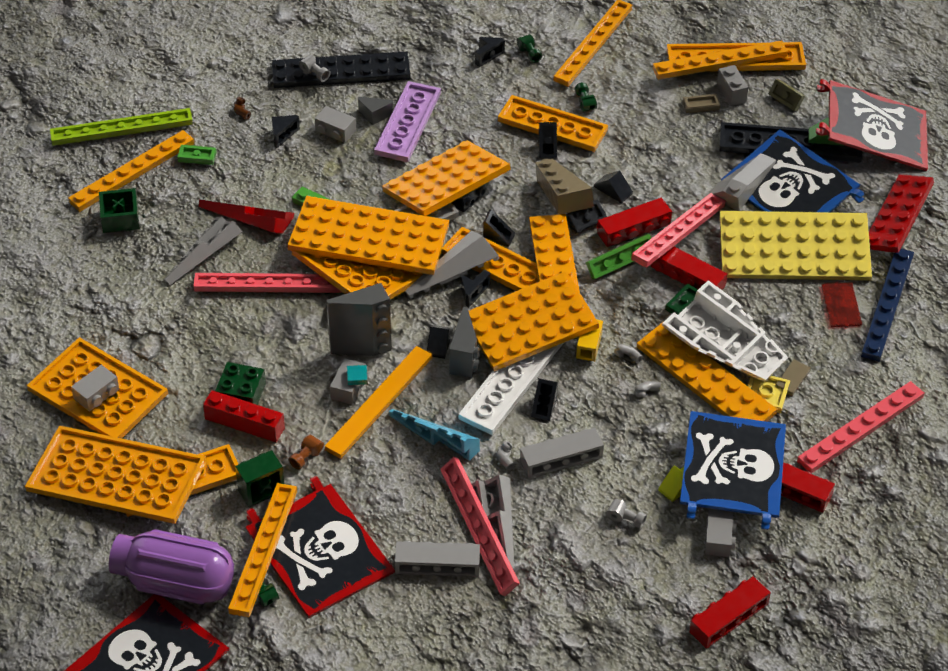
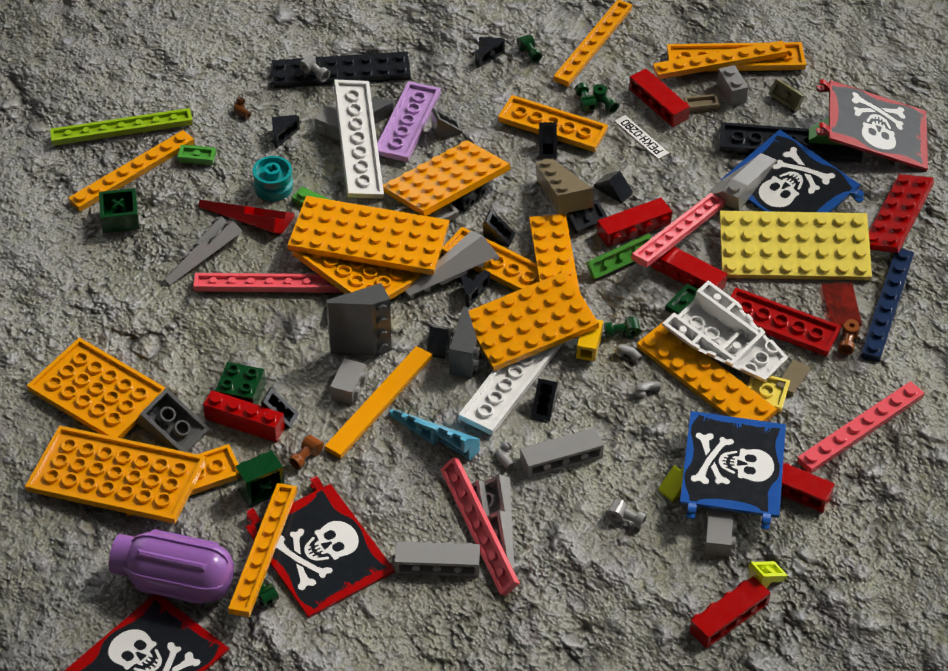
light grey brick [71,364,119,412] -> none
teal tile [347,365,368,385] -> none
none -> dark grey slope [136,388,210,452]
none -> teal wheel [252,156,293,201]
none -> black slope [261,388,299,428]
none -> white plate [333,80,384,199]
none -> dark grey slope [431,108,463,140]
none -> dark green leg [593,84,619,114]
none -> dark green leg [604,316,641,338]
none -> white sticker [615,115,669,159]
none -> red brick [629,68,690,127]
none -> red plate [730,287,842,357]
none -> neon yellow slope [749,561,788,588]
none -> dark orange leg [839,319,860,355]

